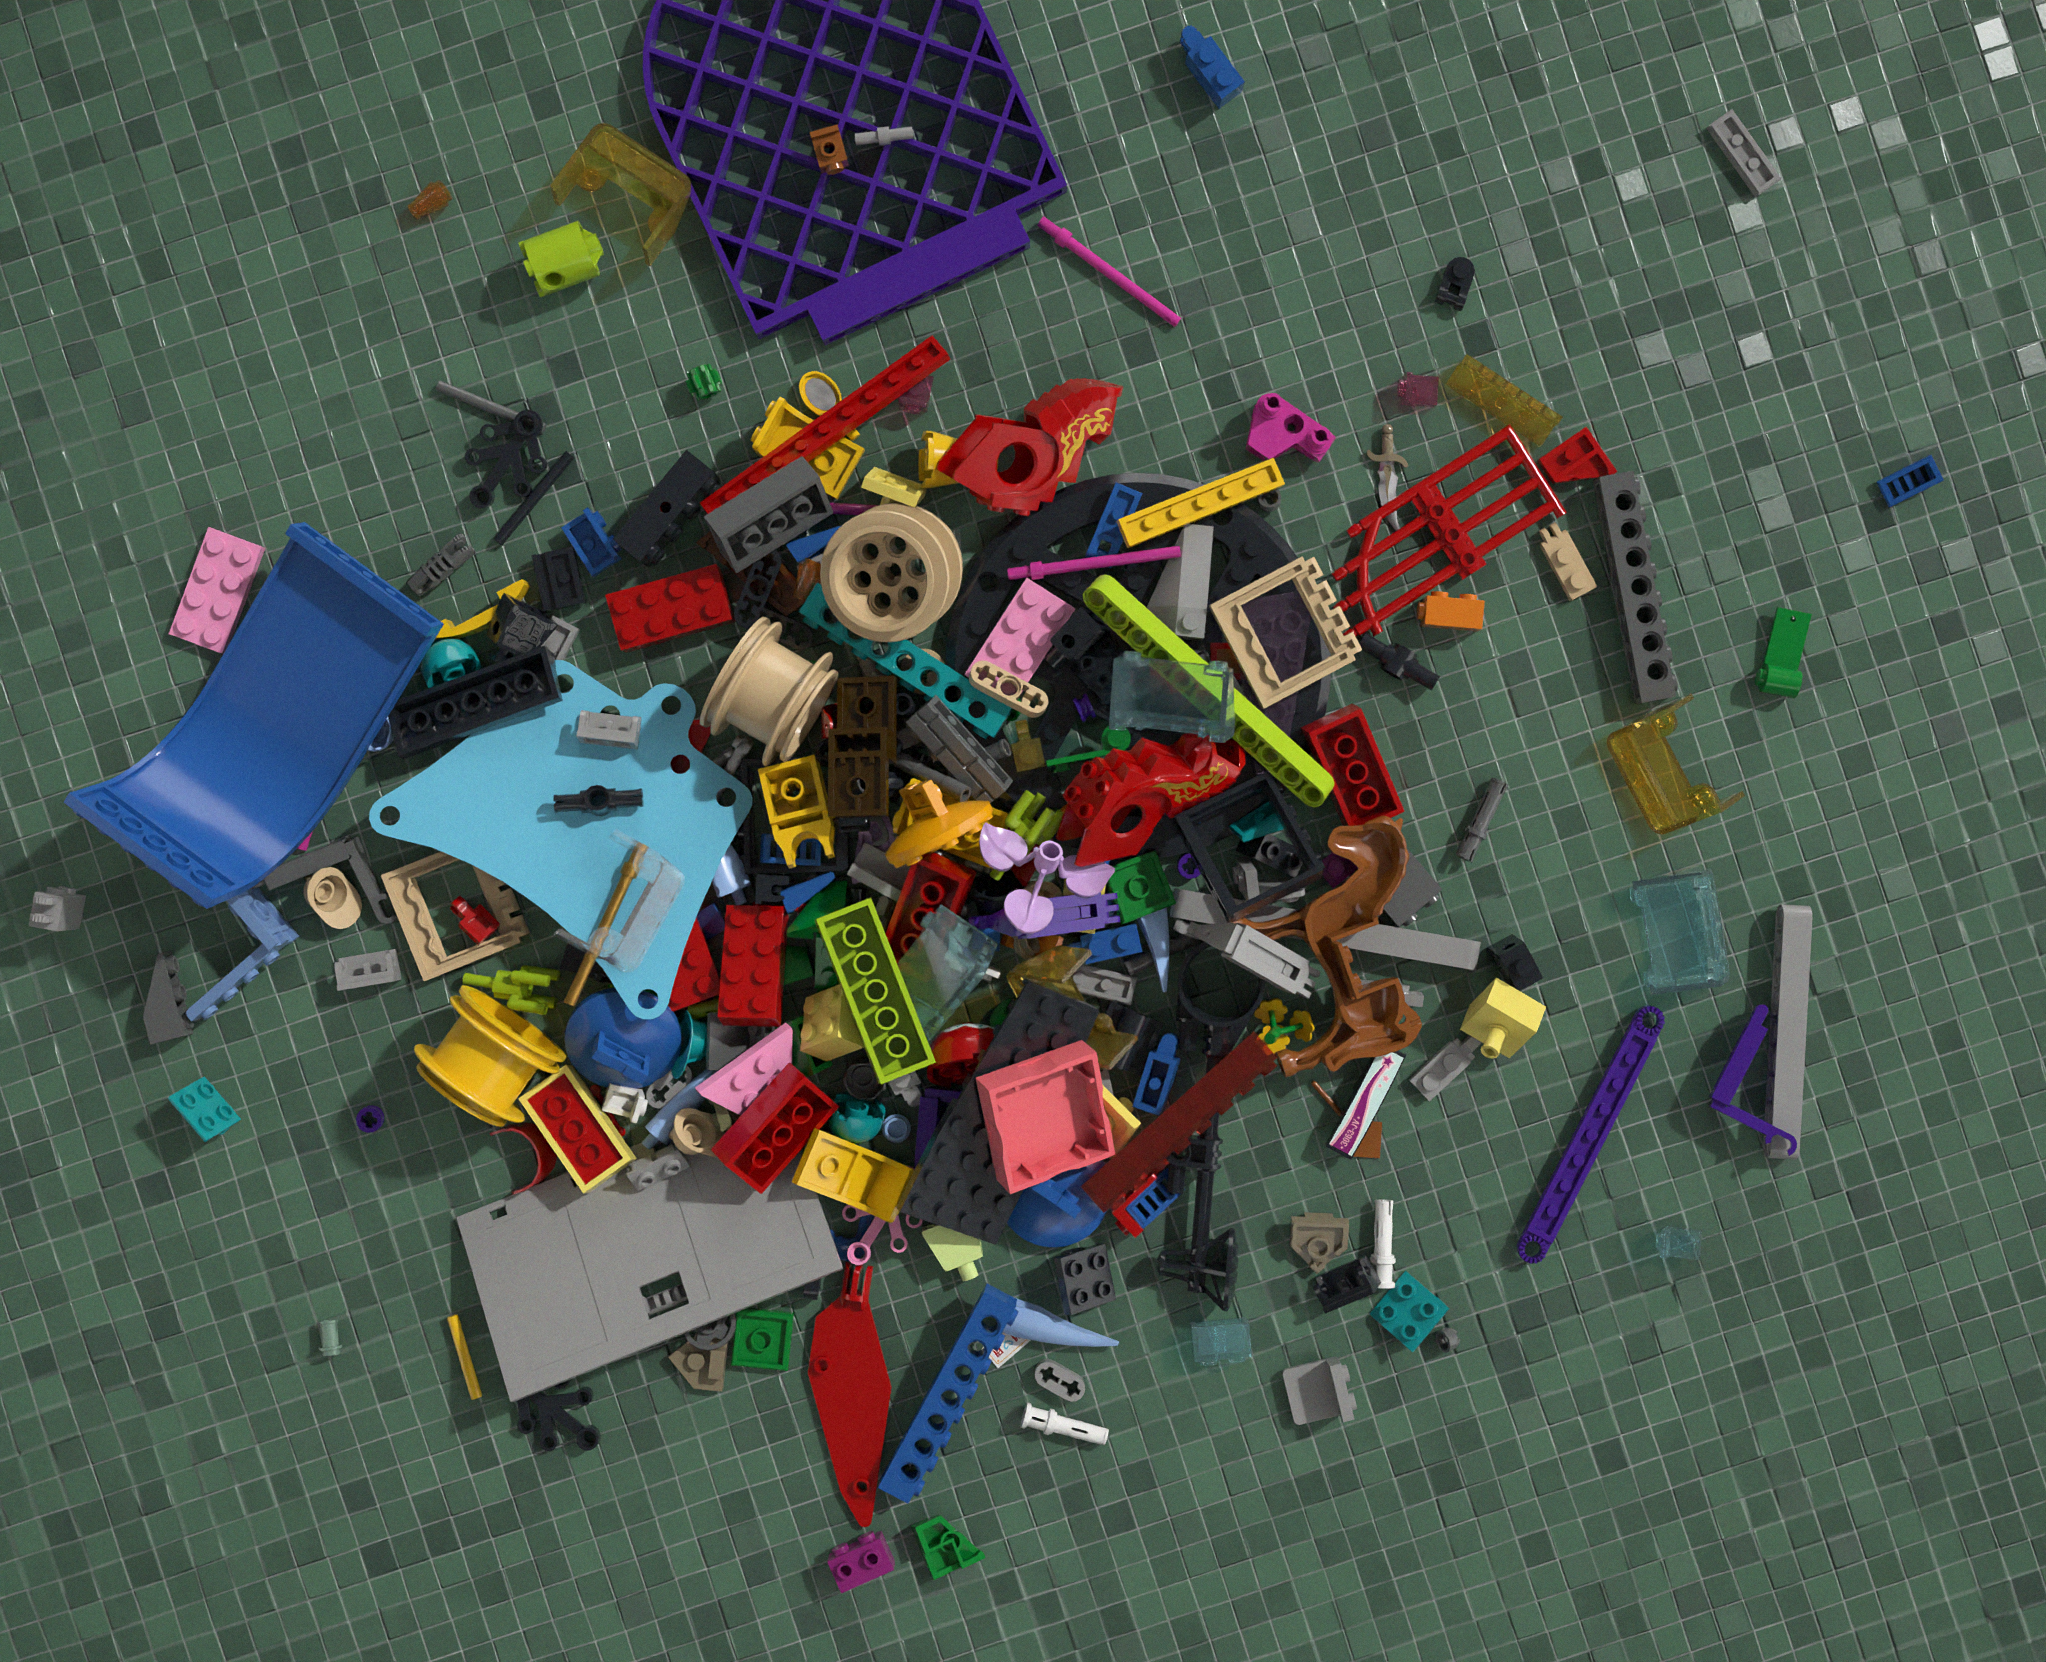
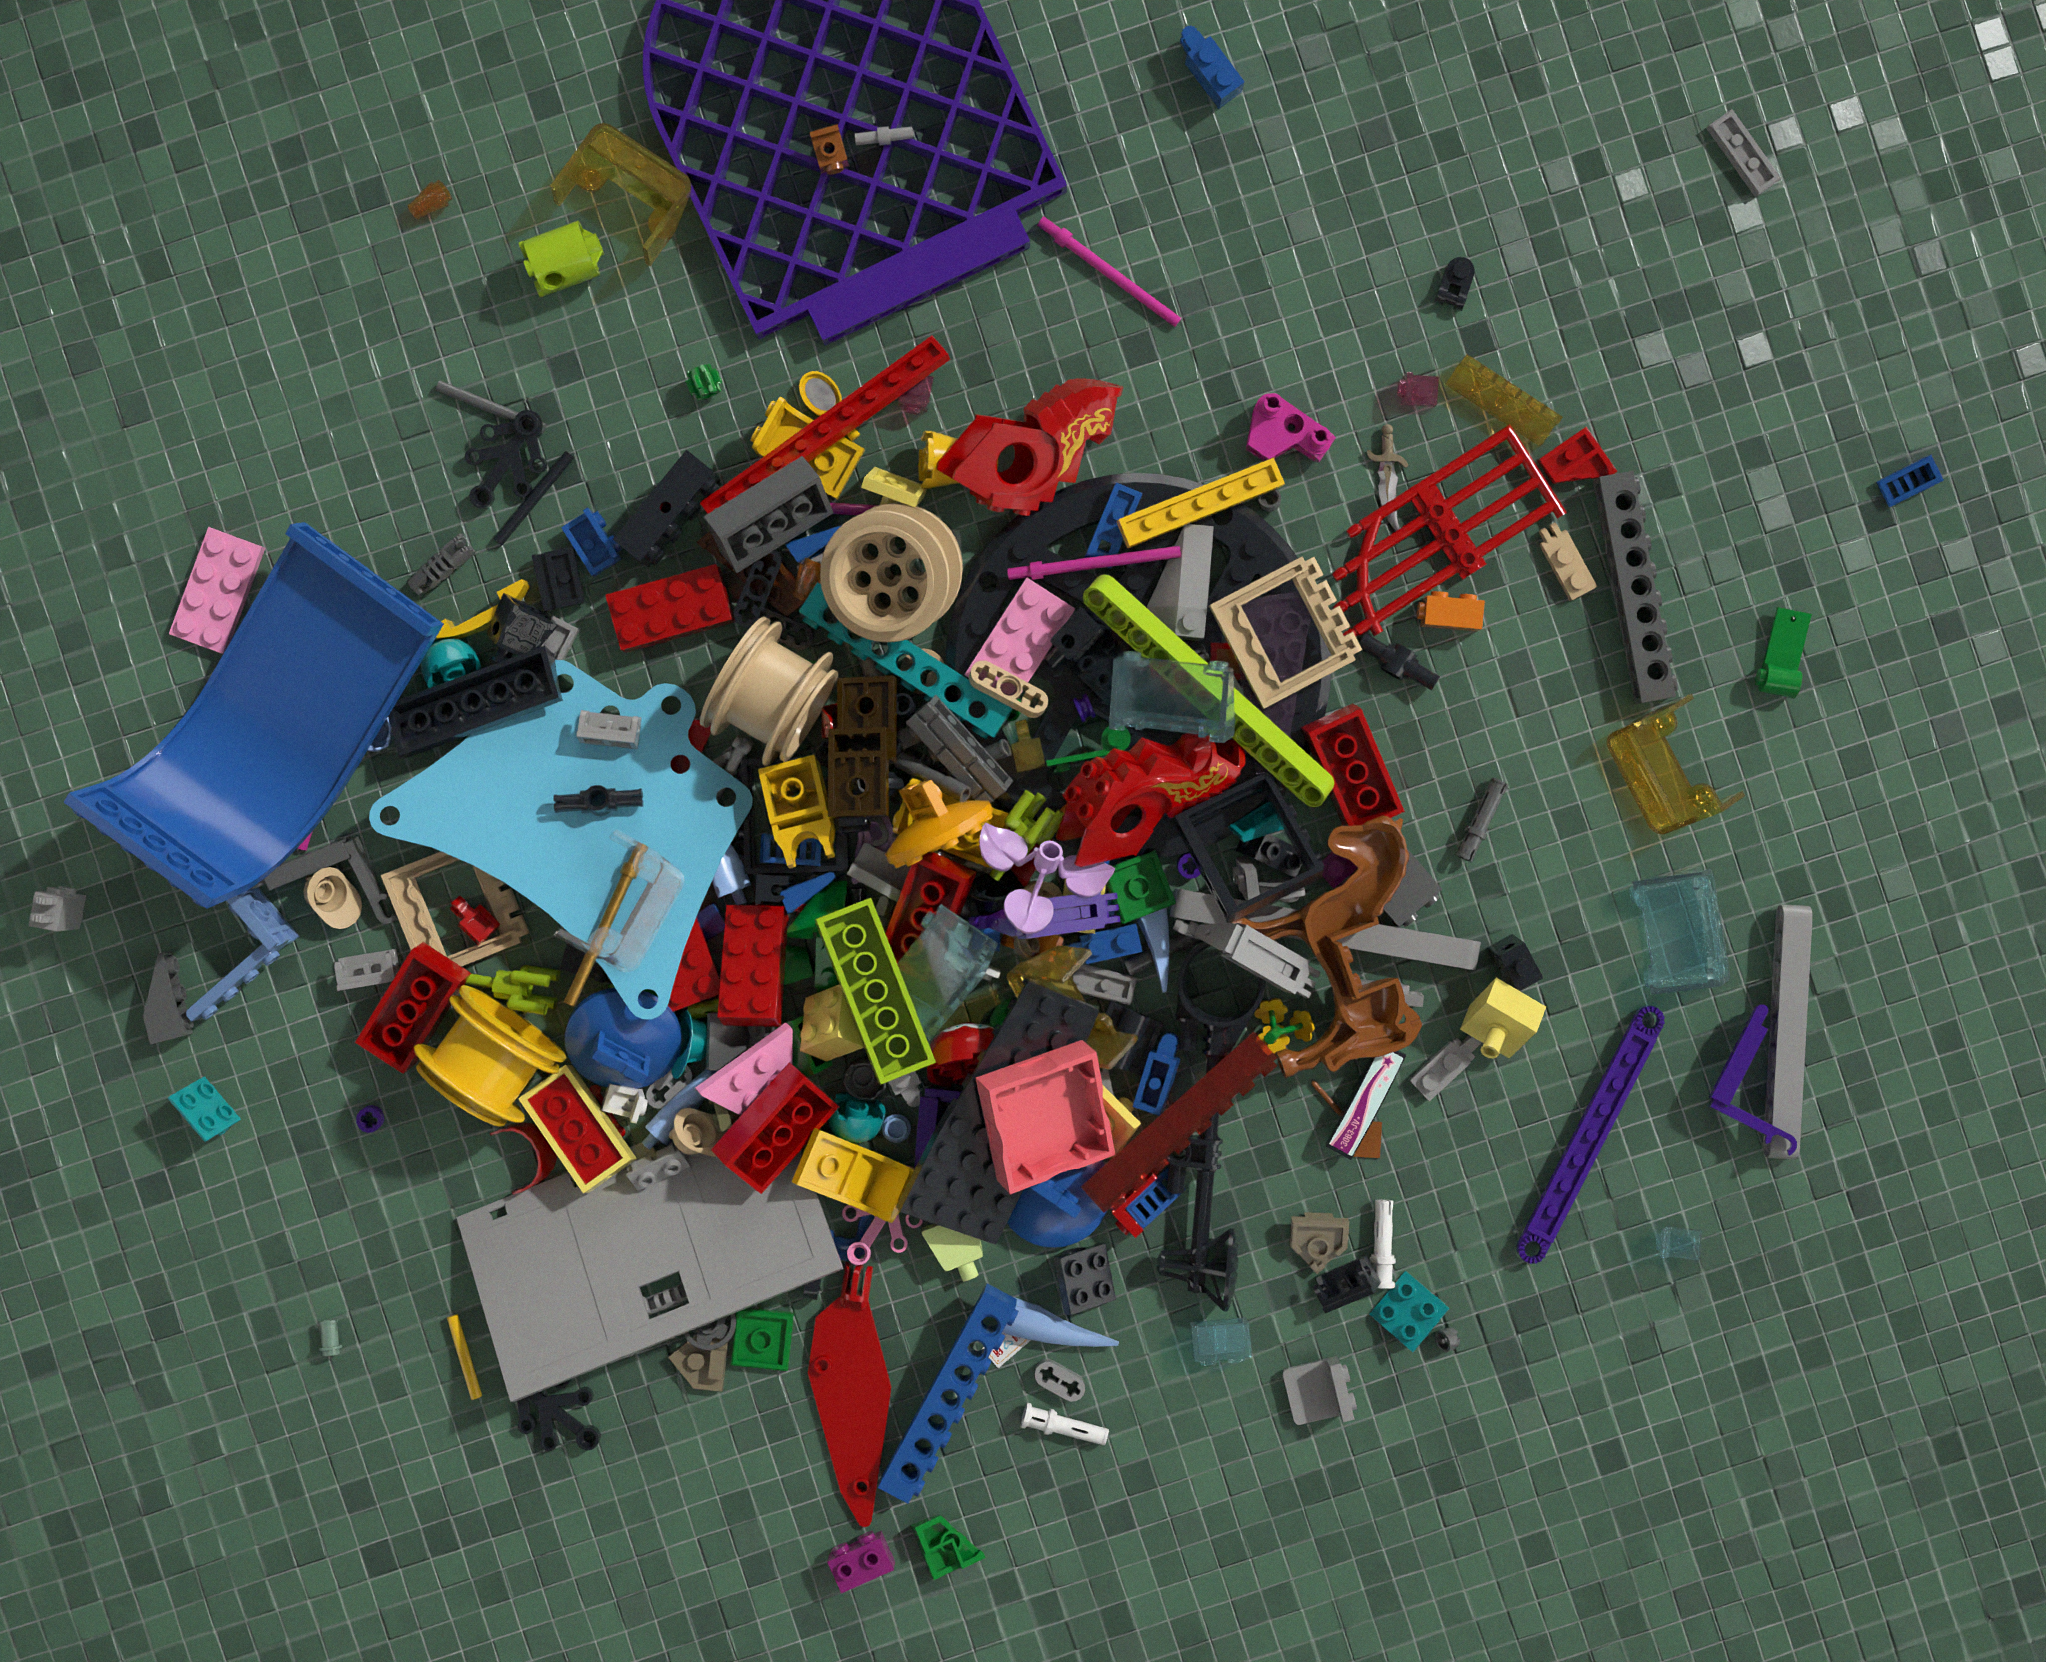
none -> red brick [355,942,471,1074]

